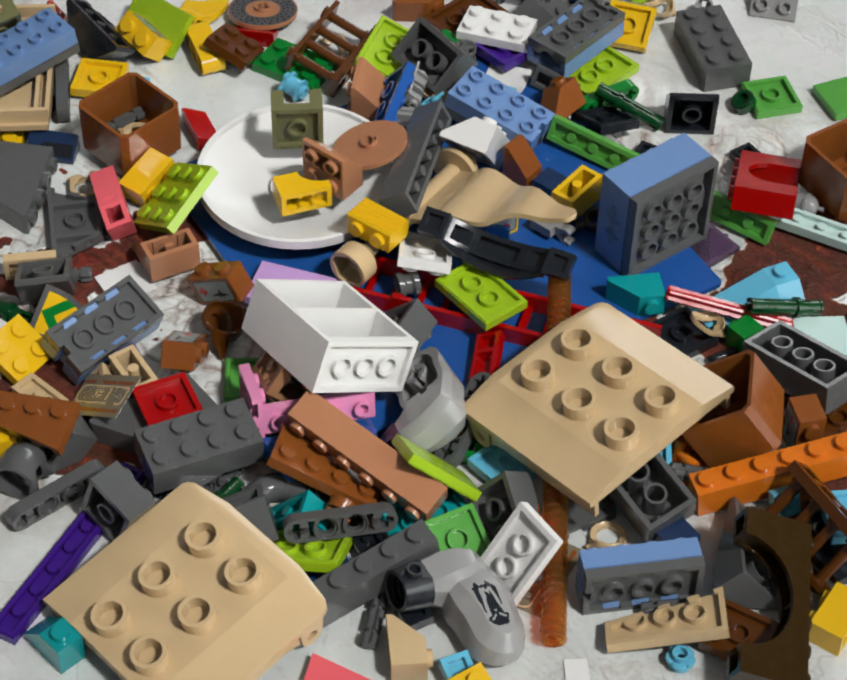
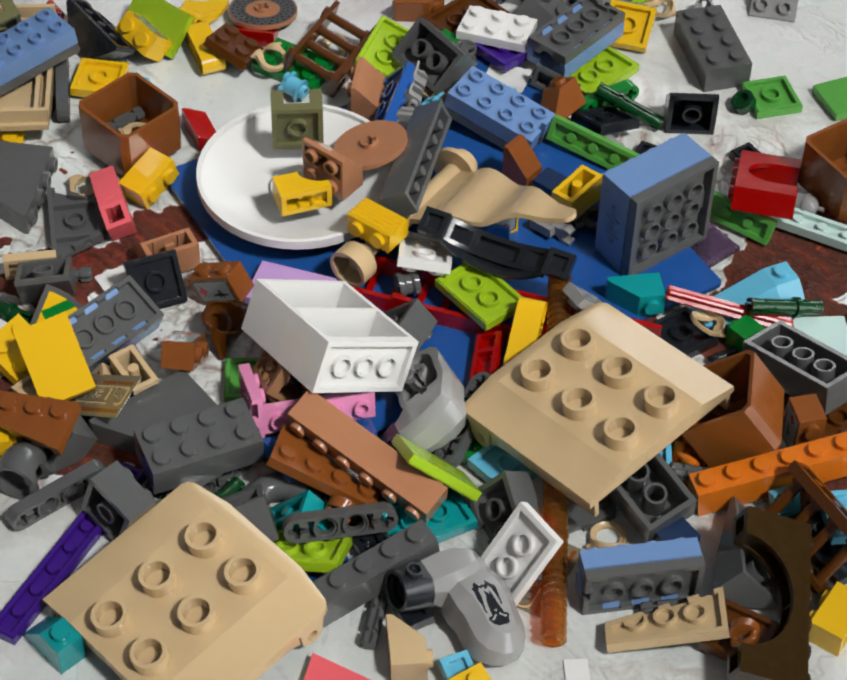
dark blue slope [27,130,80,164] -> none
red plate [132,372,203,426] -> none
lime plate [134,162,219,234] -> none
bright green tile [424,502,491,557] -> none
white slope [439,116,510,170] -> none
medium azure plate [665,644,696,673] -> none
none -> yellow tile [13,311,97,401]
none -> black tile [123,249,188,308]
none -> tan piece [250,42,288,72]
none -> yellow beam [503,296,548,366]
none -> light grey plate [562,282,602,314]
none -> dark orange tile [729,617,760,648]

